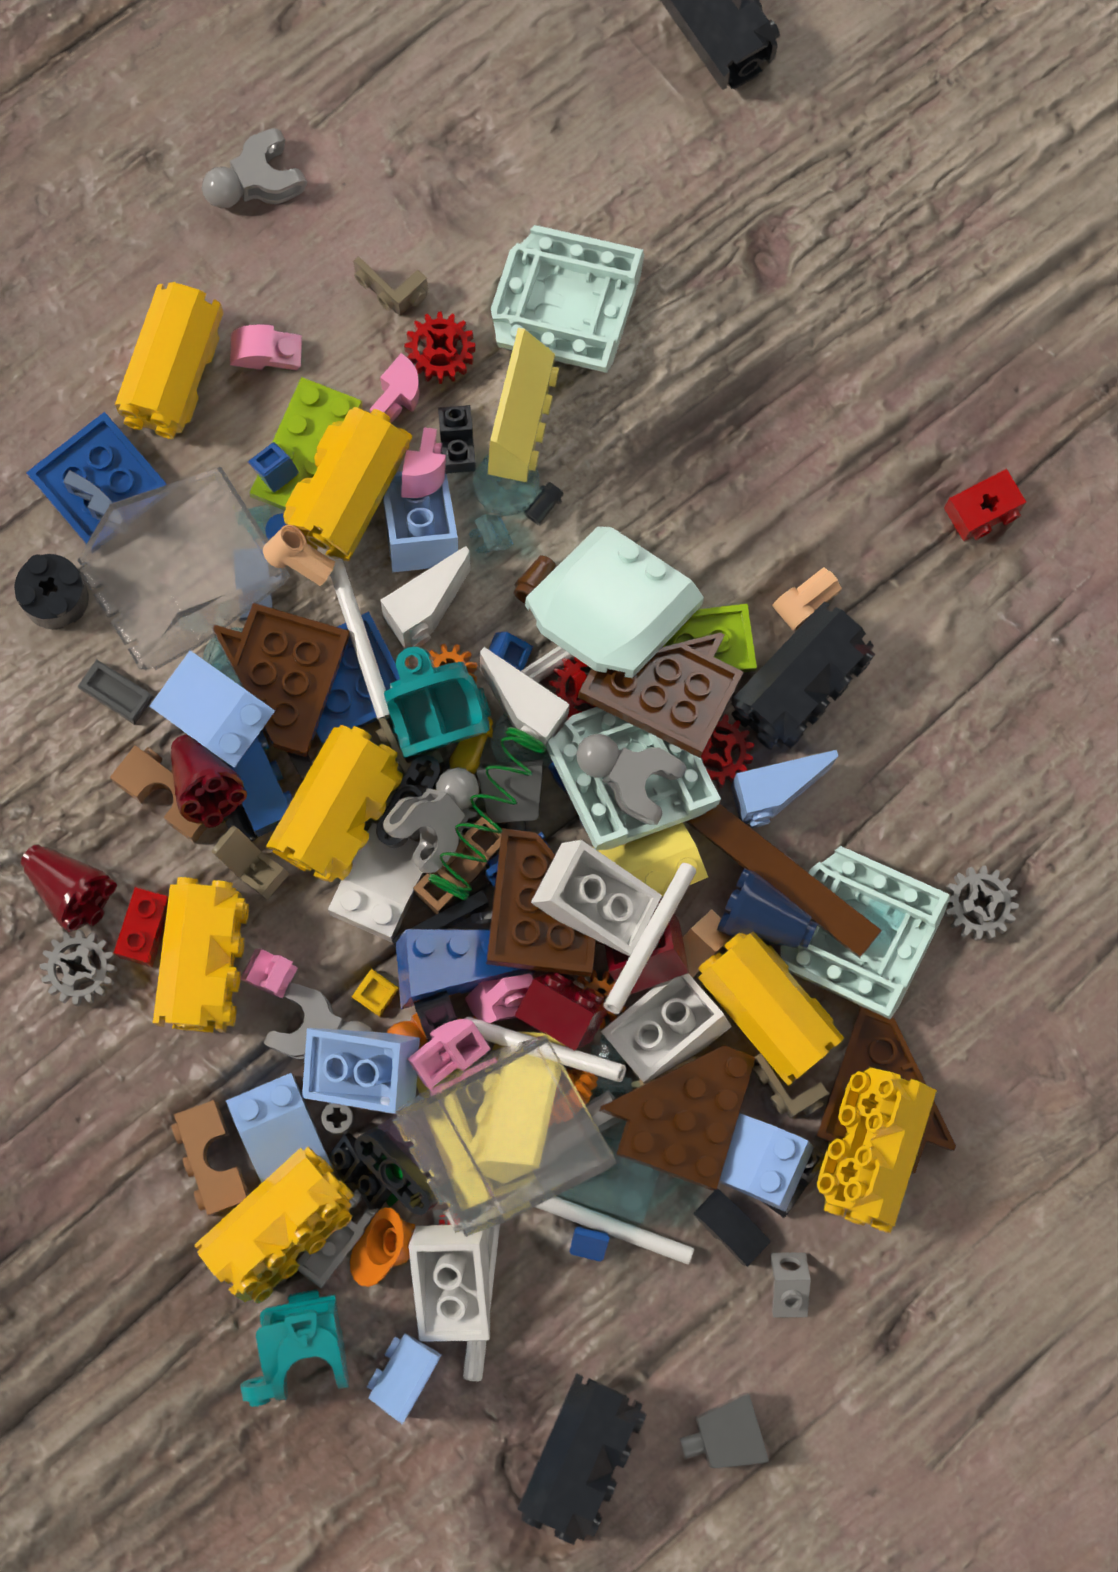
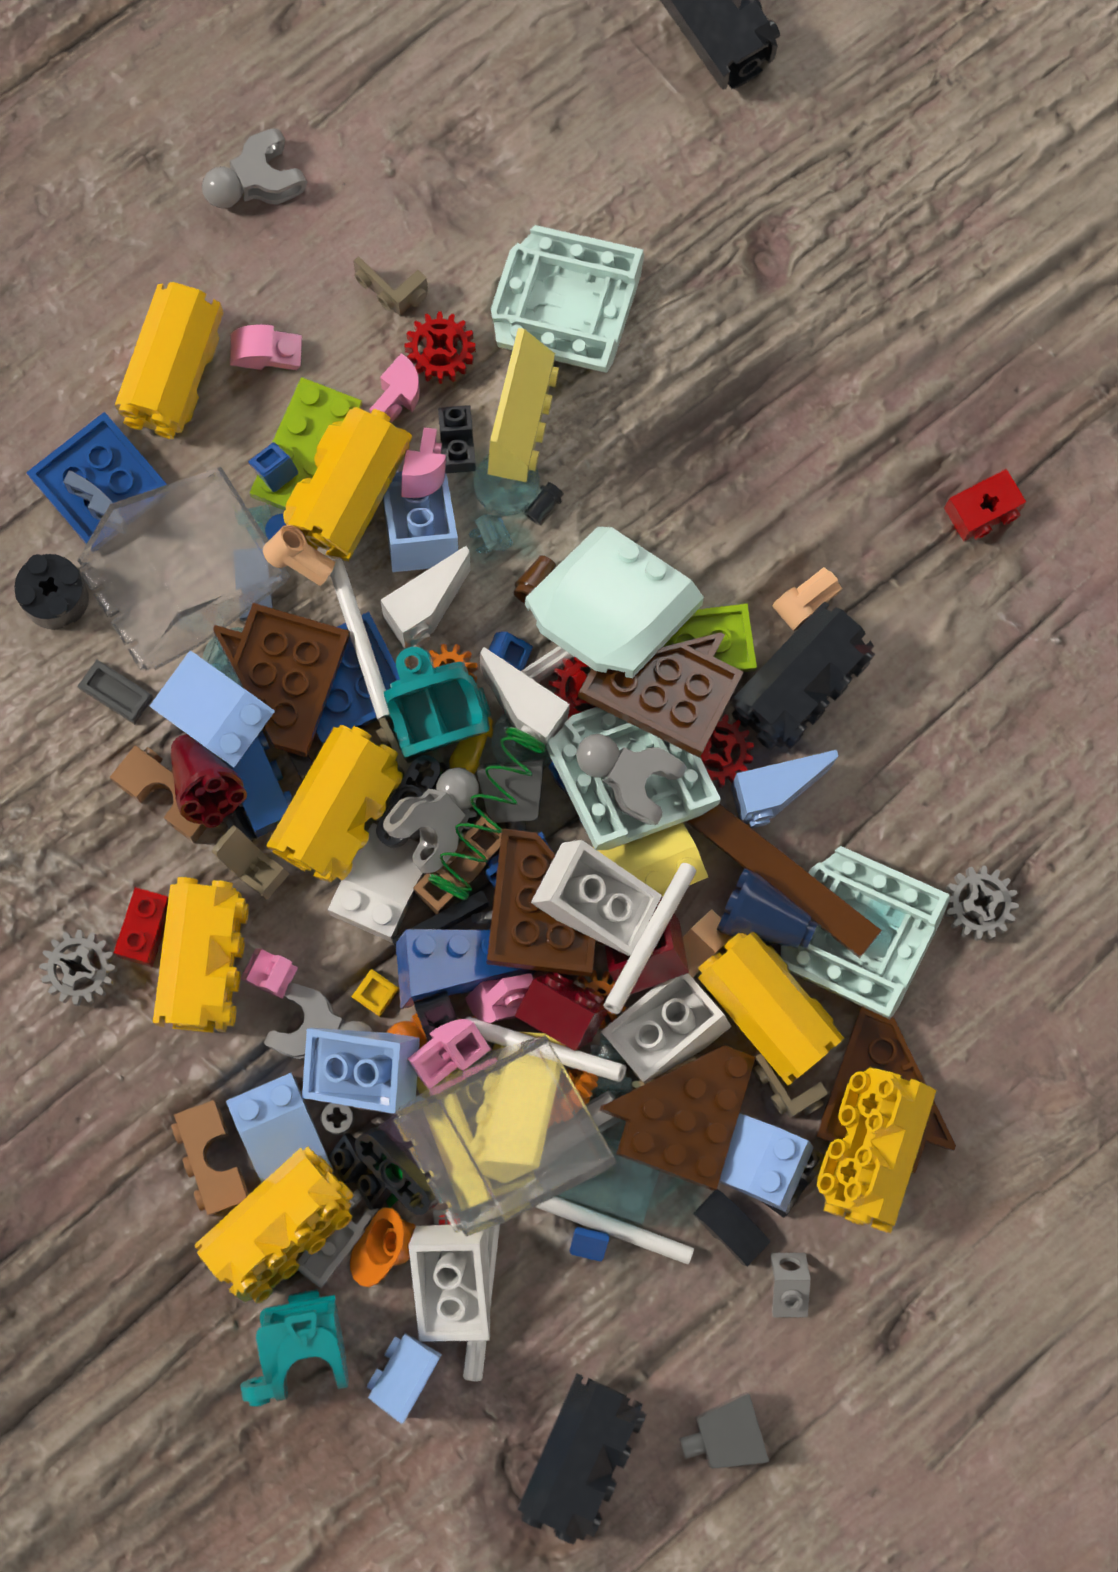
dark red cone [20,844,117,932] -> none

